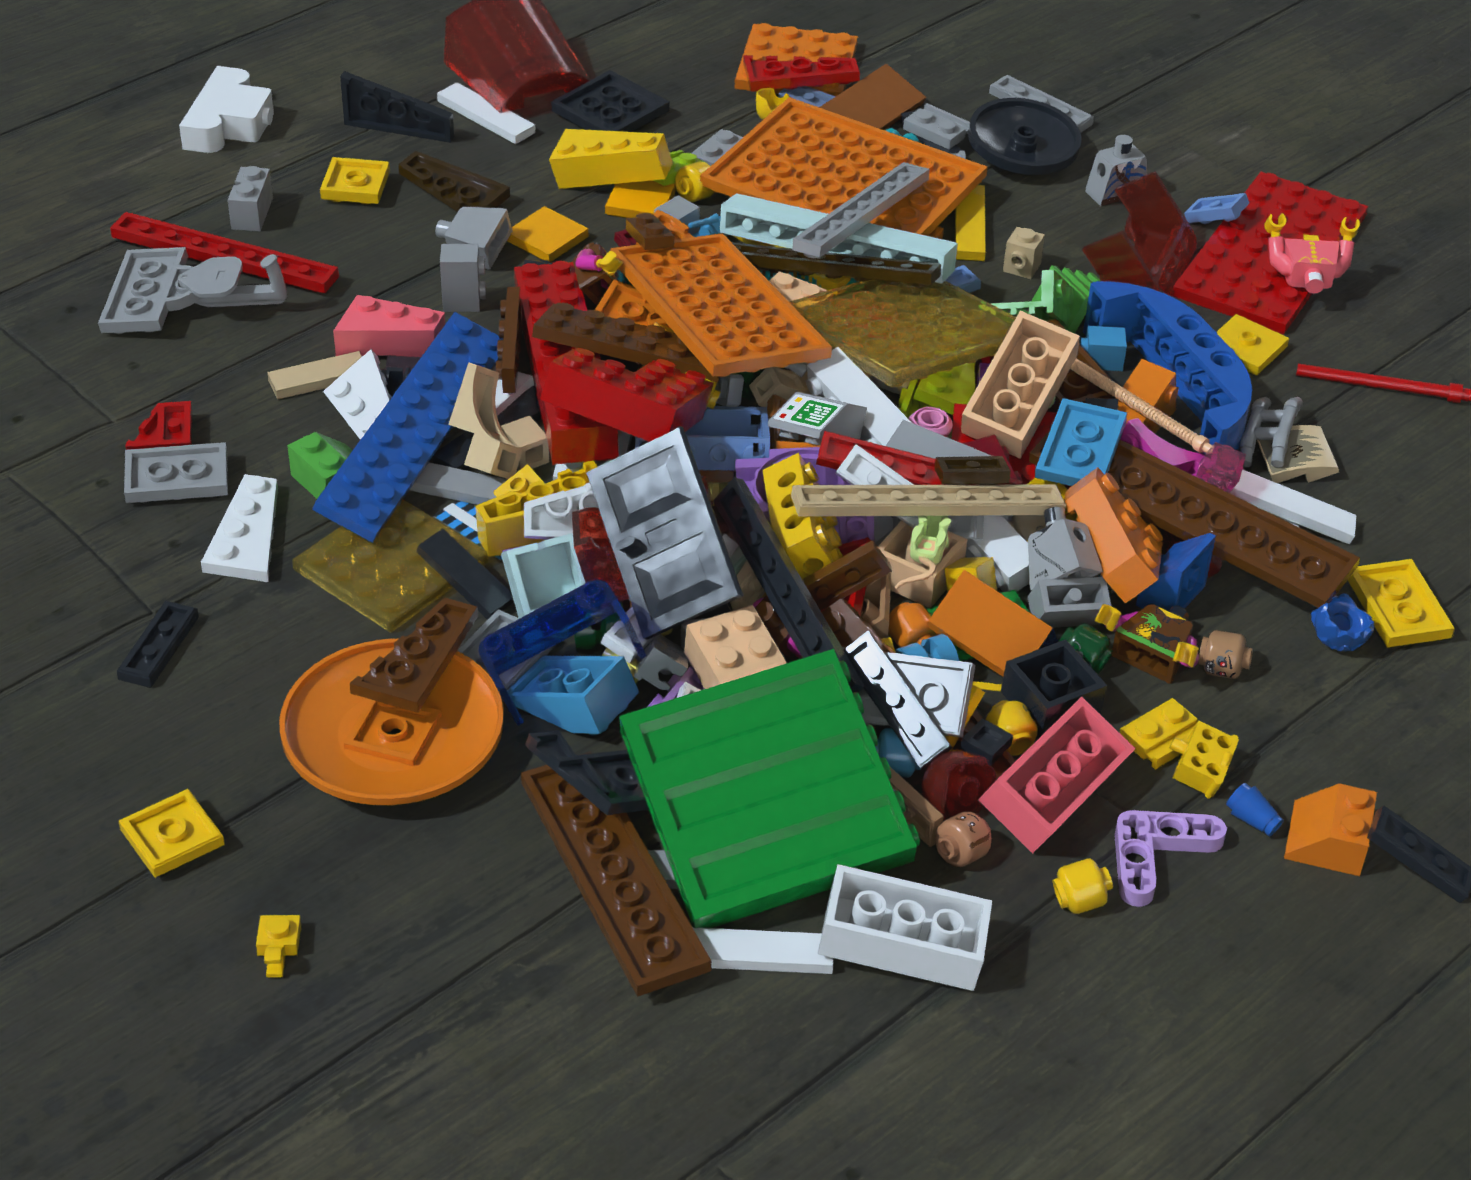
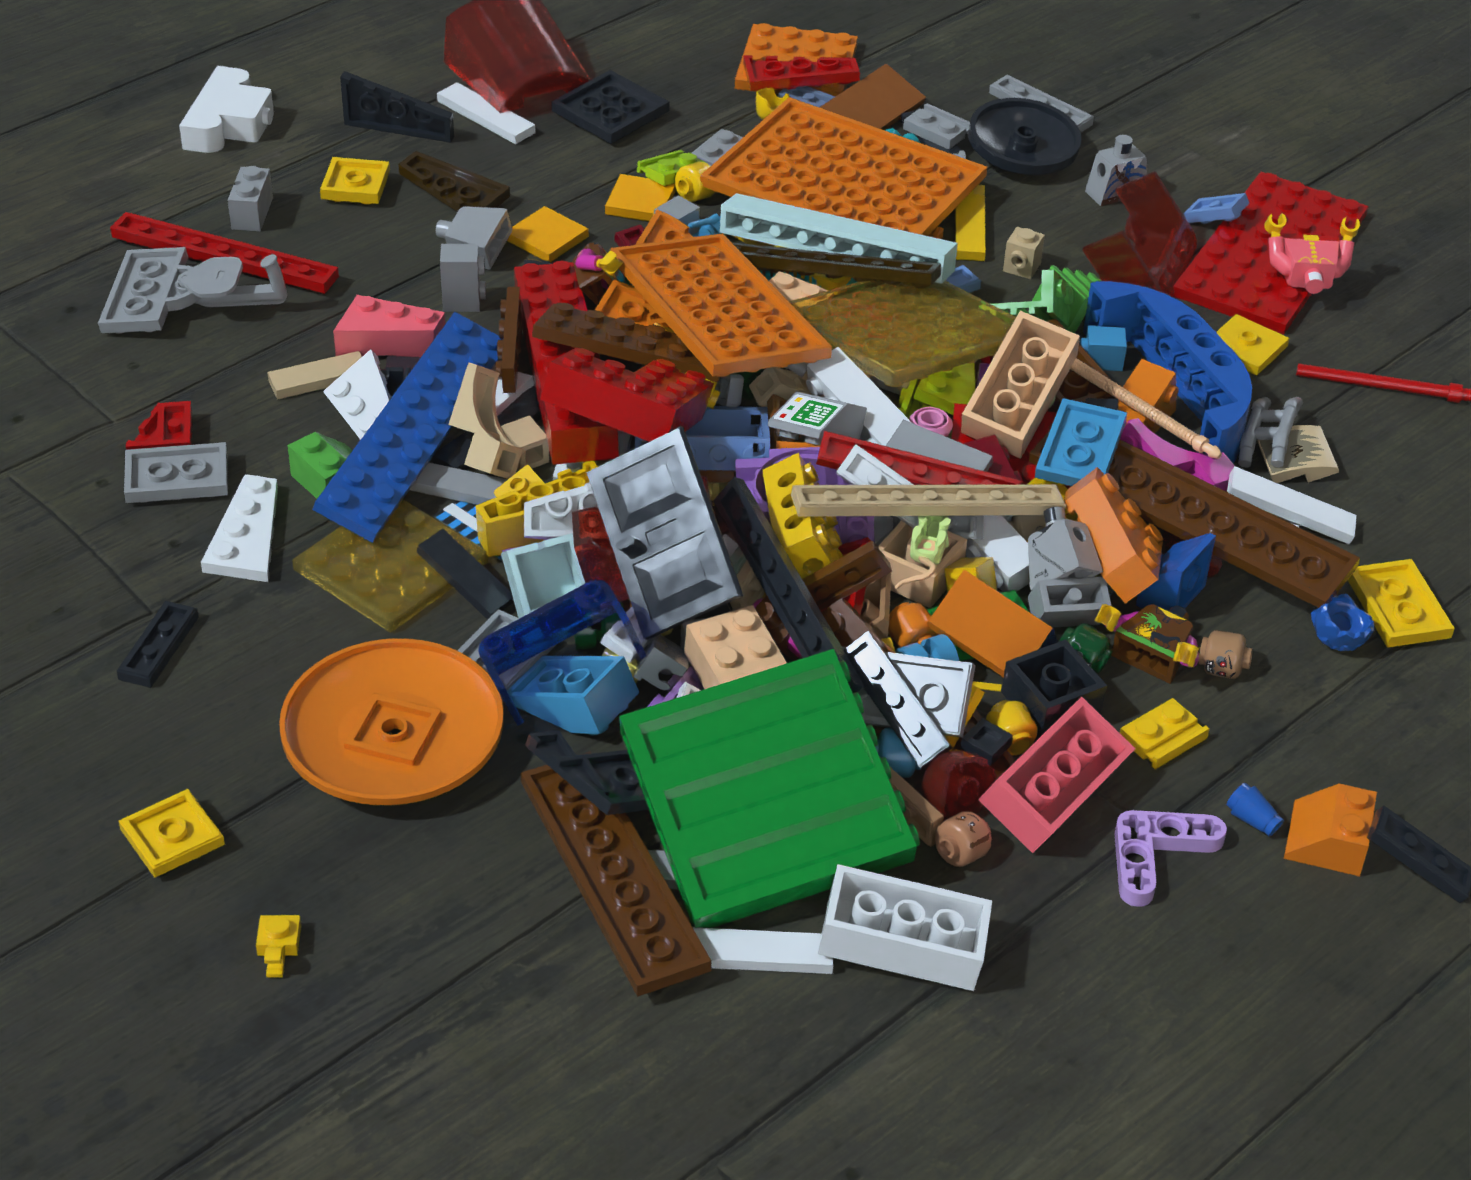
reddish brown wing [349,598,478,713] -> none
yellow wedge [549,129,673,189] -> none
reddish brown plate [626,213,674,250] -> none
light grey plate [792,162,930,258] -> none
dark brown plate [935,456,1011,485] -> none
yellow head [1052,858,1113,914] -> none
yellow piece [1169,721,1239,799] -> none
clear pink brick [1196,442,1246,493] -> none

